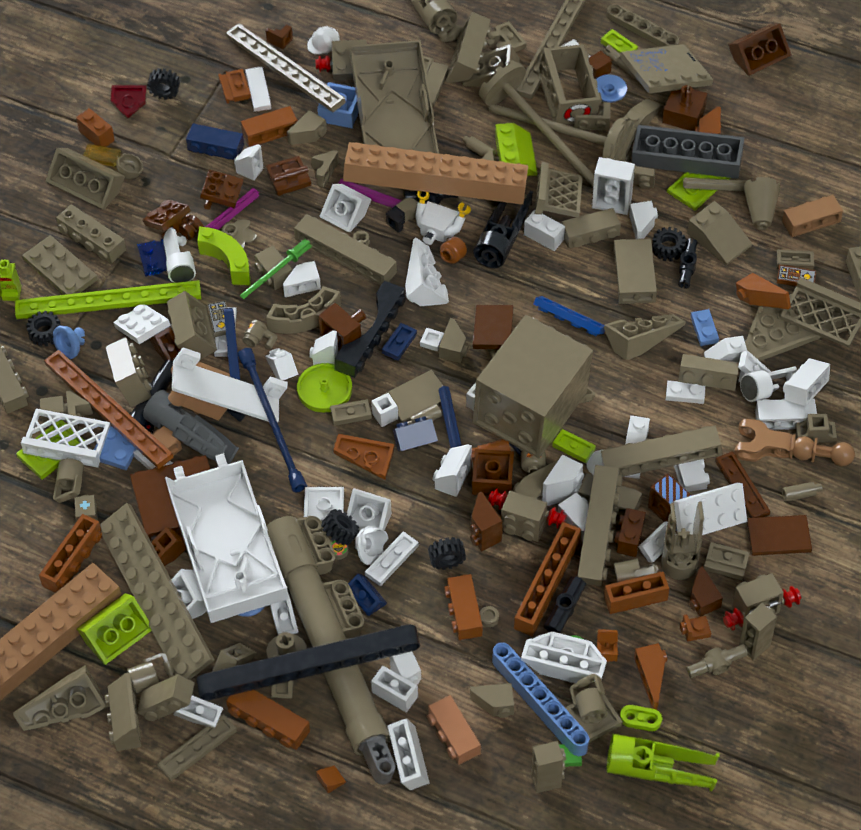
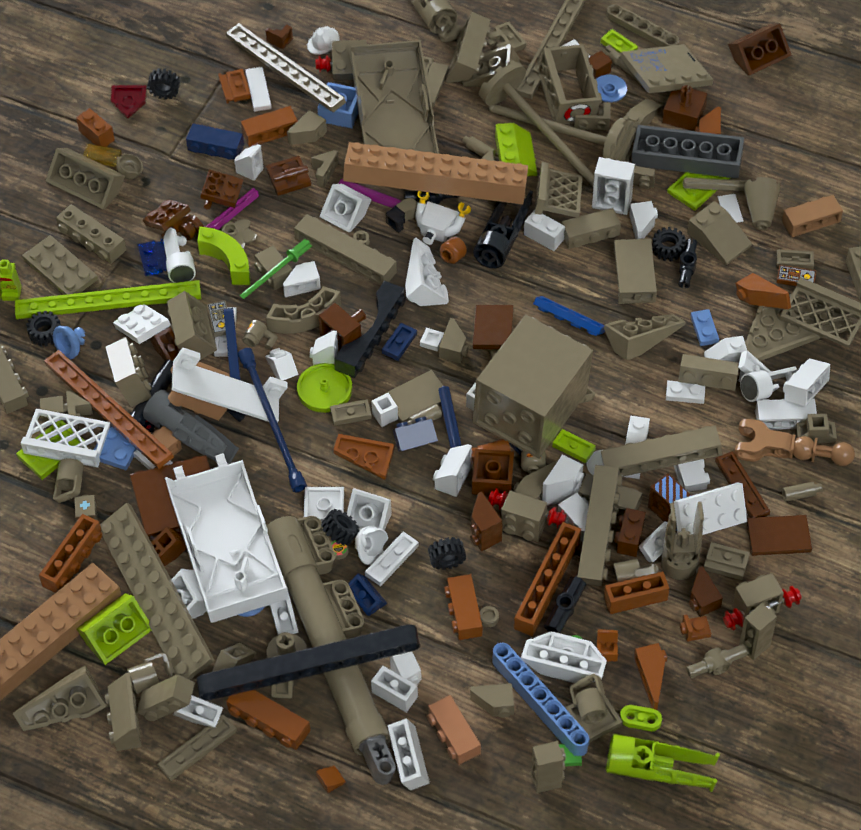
none -> white sticker [718,194,744,223]

